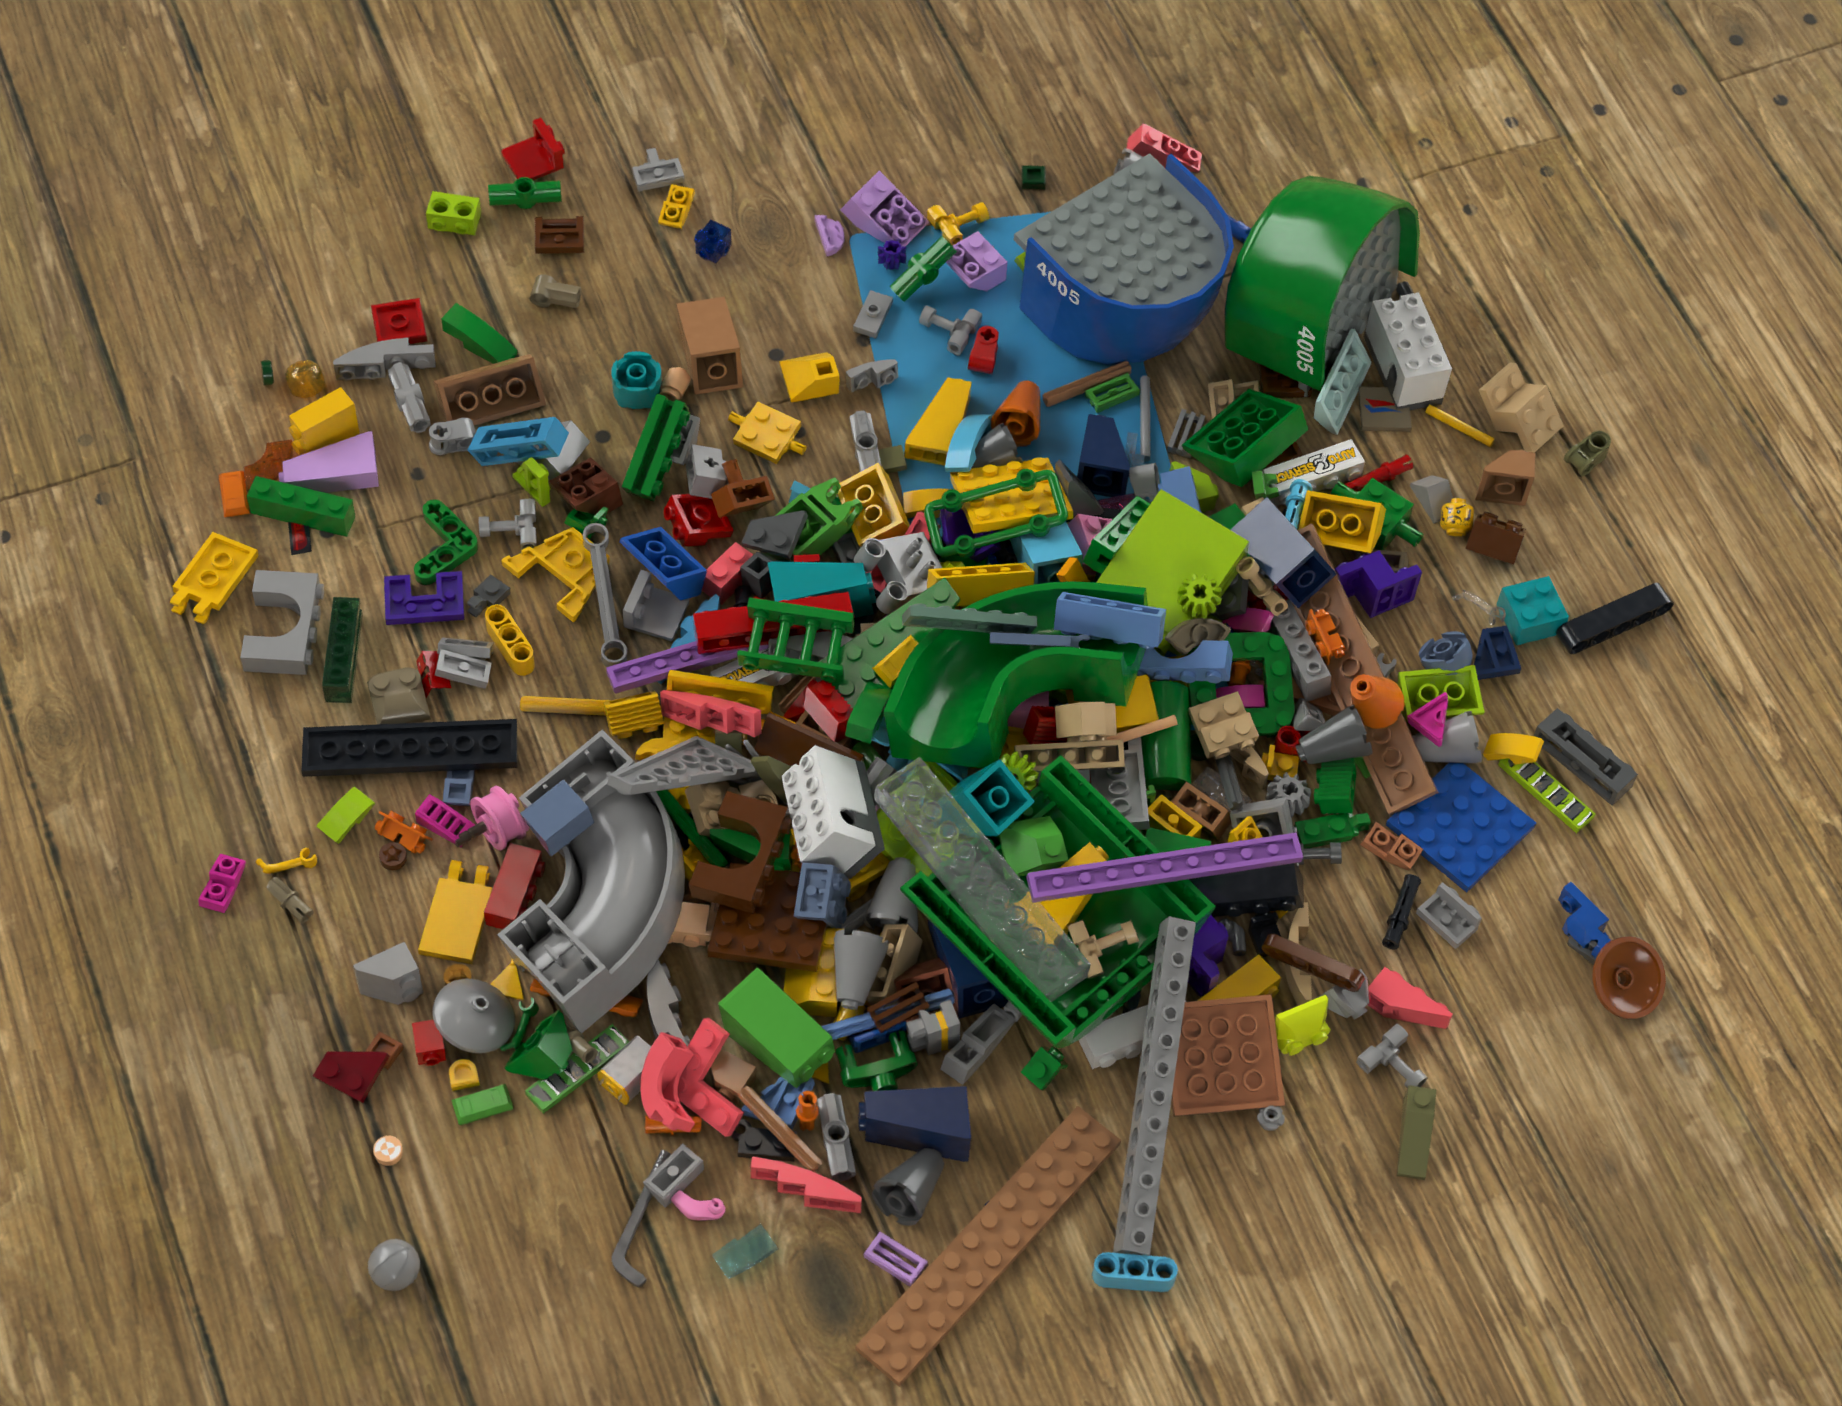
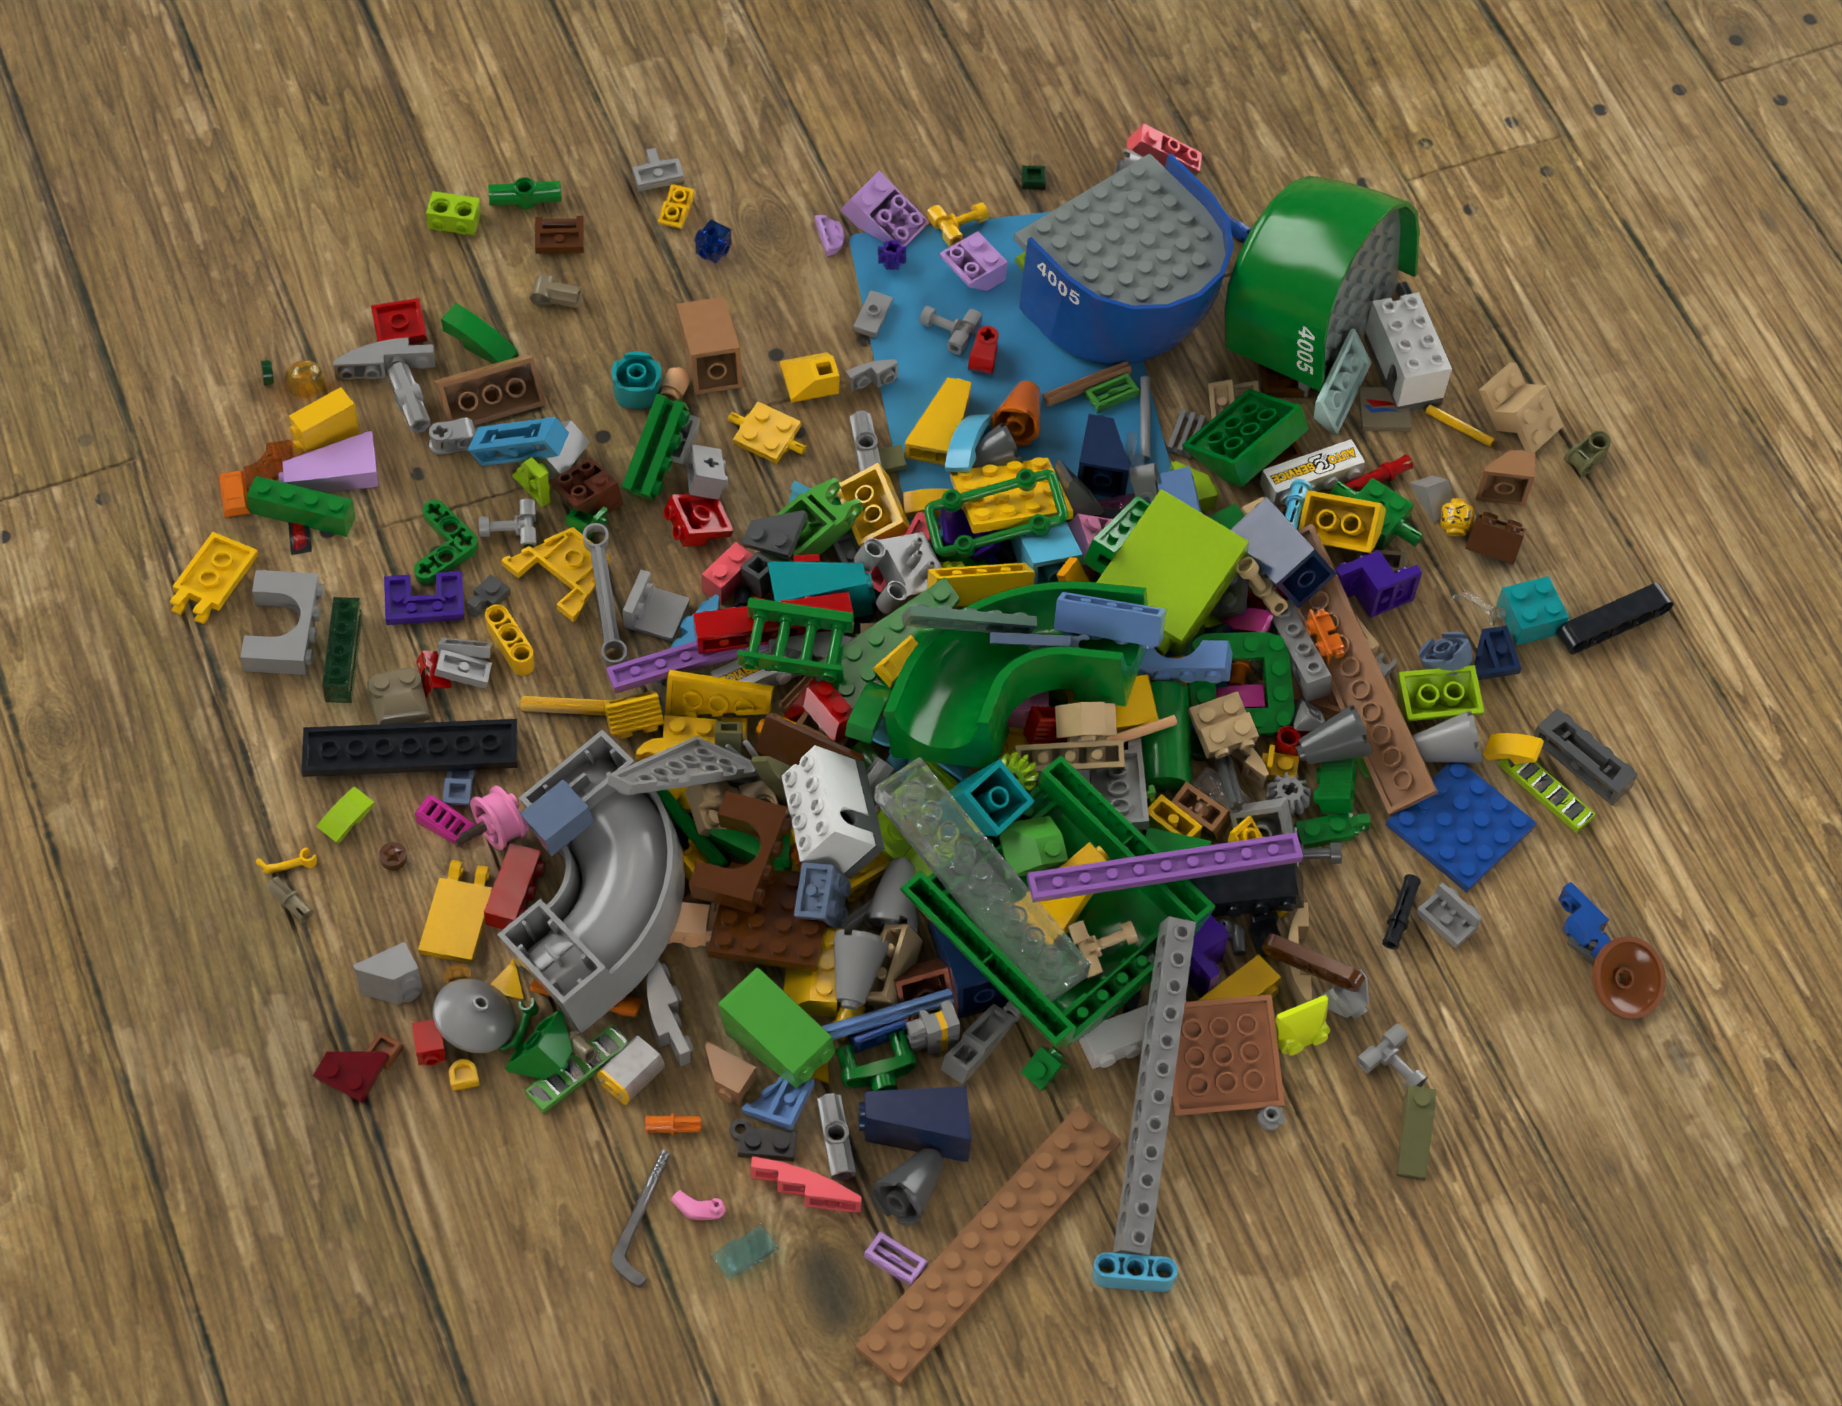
dark pink slope [198,854,246,913] -> none
light grey piece [368,1239,420,1291] -> none
light nougat tile [373,1136,403,1166] -> none
orange hinge [374,811,433,854] -> none
bright green tile [451,1084,514,1125] -> none
red bracket [501,117,565,180] -> none
blue slope [620,527,707,601] -> none
coral arch [640,1032,695,1132] -> none
light grey slope [643,1144,704,1208] -> none
coral slope [660,690,762,737] -> none
coral plate [678,1018,744,1137] -> none
dark orange brick [711,459,775,518] -> none
medium nougat axle [738,1086,822,1172] -> none
orange axle [796,1091,819,1131] -> none
reddish brown tile [867,982,930,1034] -> none
green piece [890,236,957,302] -> none
dark tan tile [1165,618,1231,655] -> none
lime gear [1177,573,1222,619] -> none
bright green tile [1252,470,1280,500] -> none
orange cone [1350,674,1405,729] -> none
nougat slope [1360,822,1423,871] -> none
coral slope [1368,967,1453,1029] -> none
dark pink tile [1407,692,1448,747] -> none

